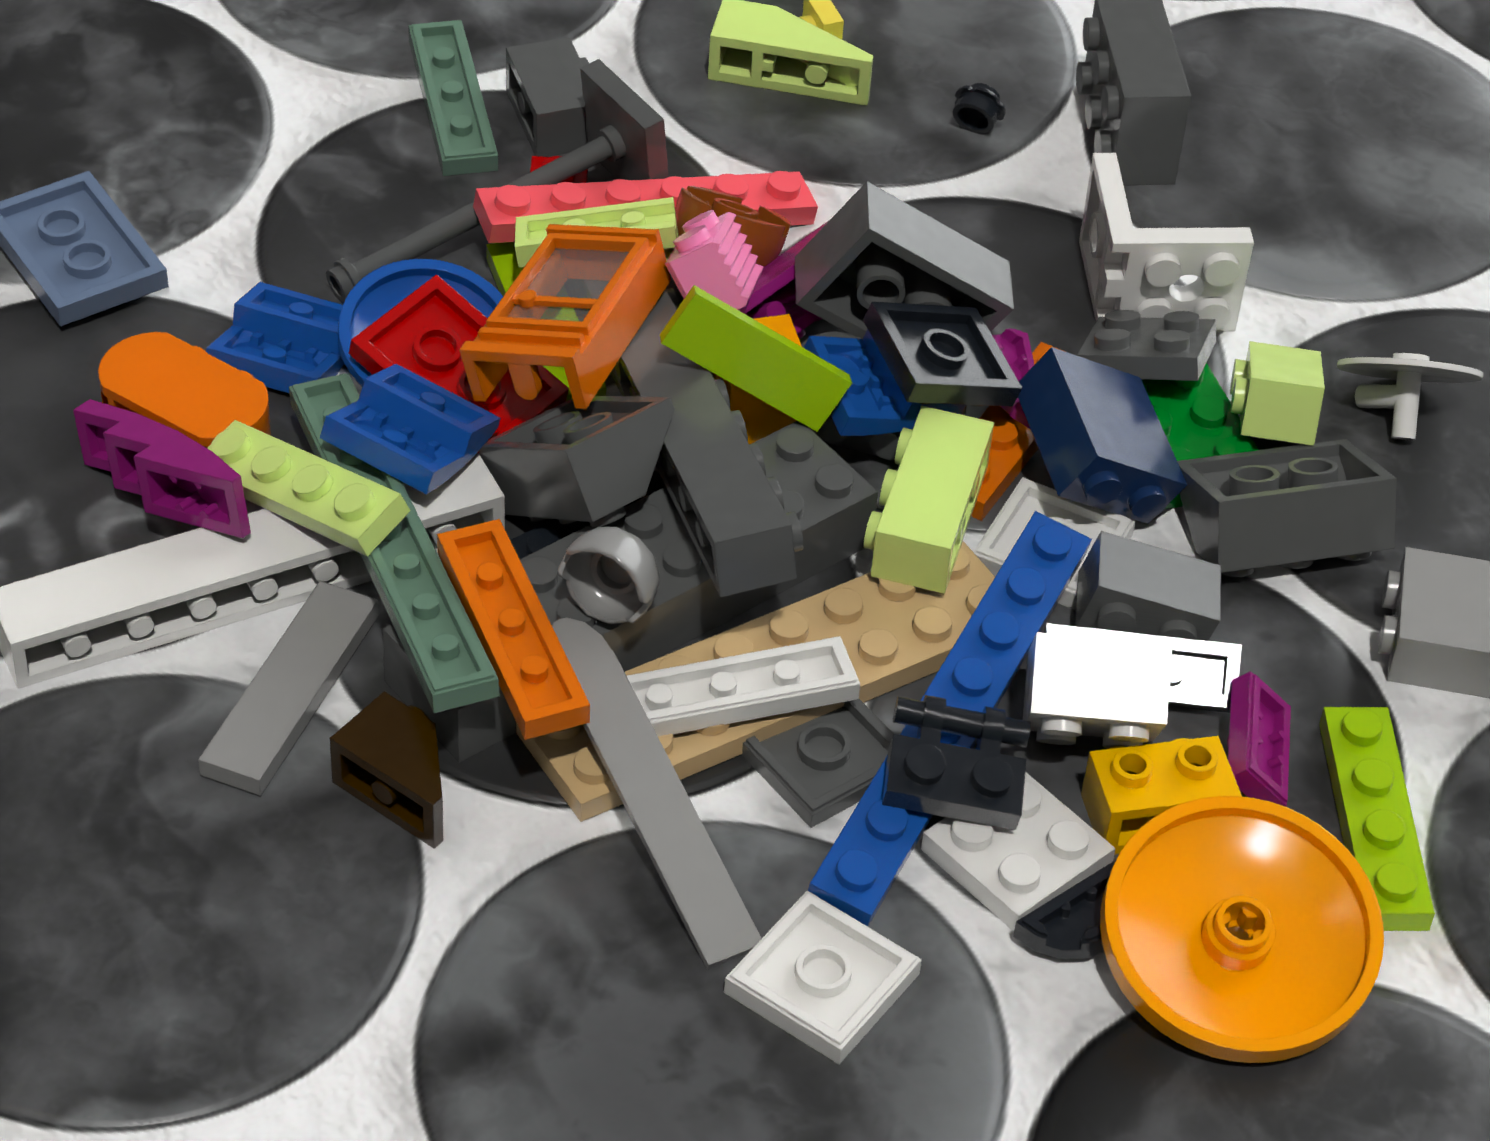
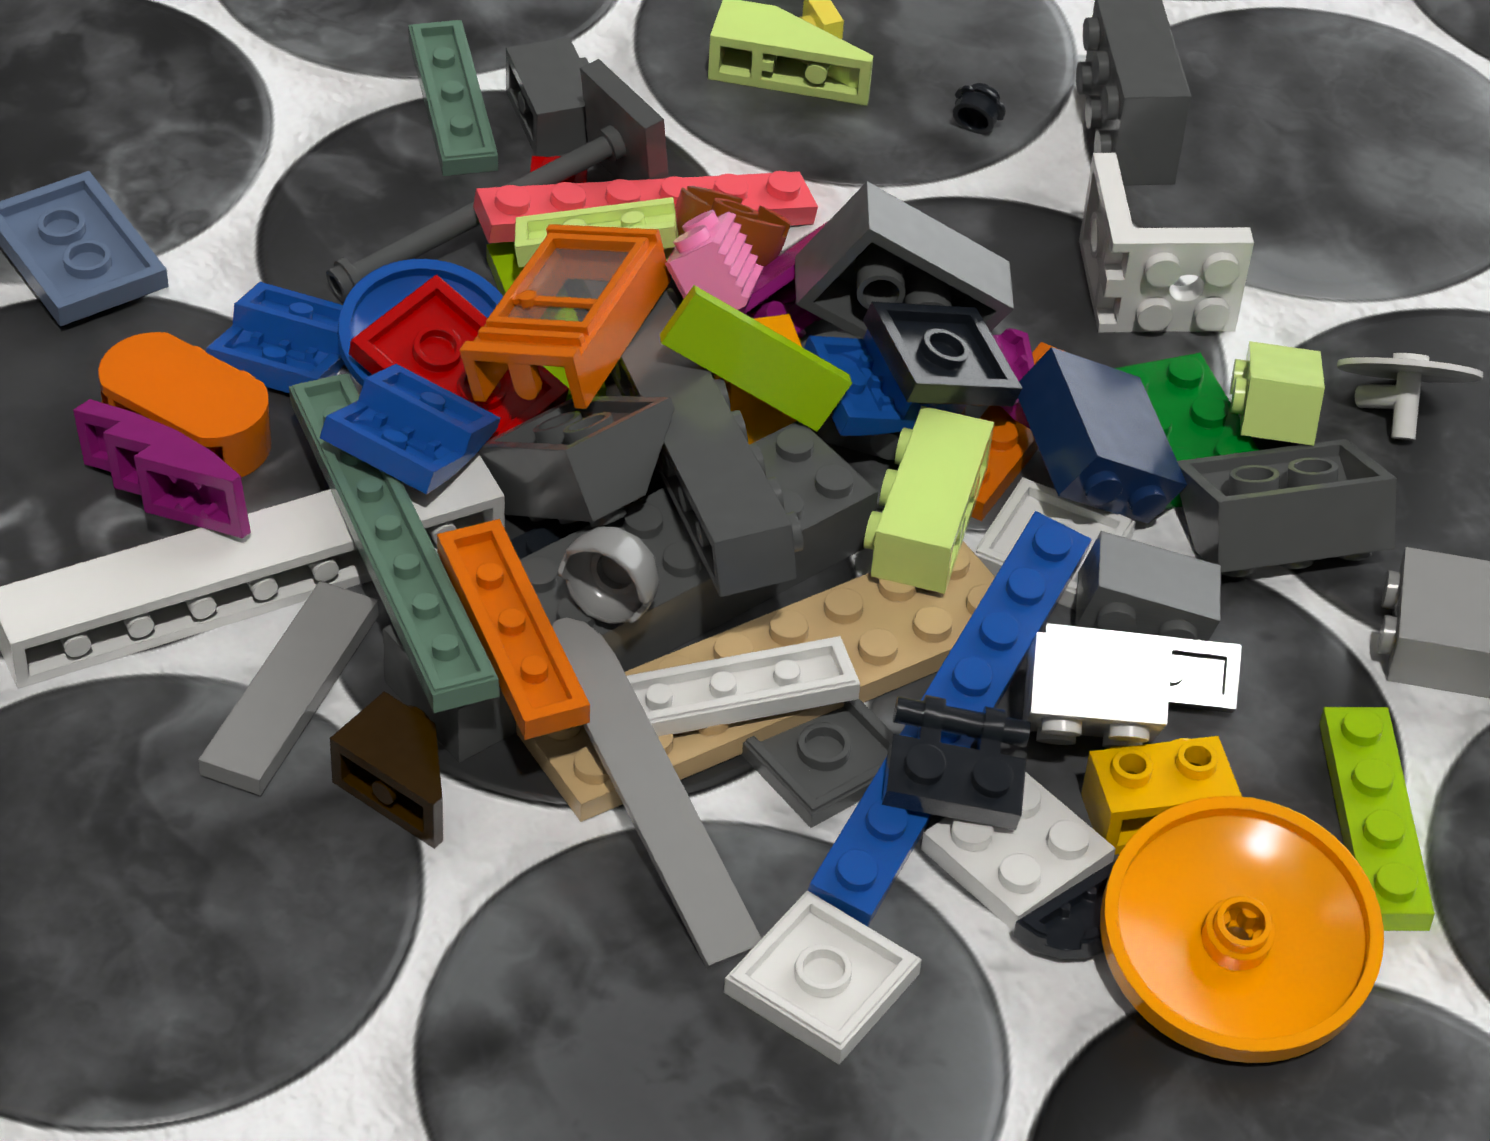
yellowish green plate [207,420,411,557] -> none
dark grey plate [1077,310,1216,381] -> none
magenta plate [1227,671,1291,807] -> none

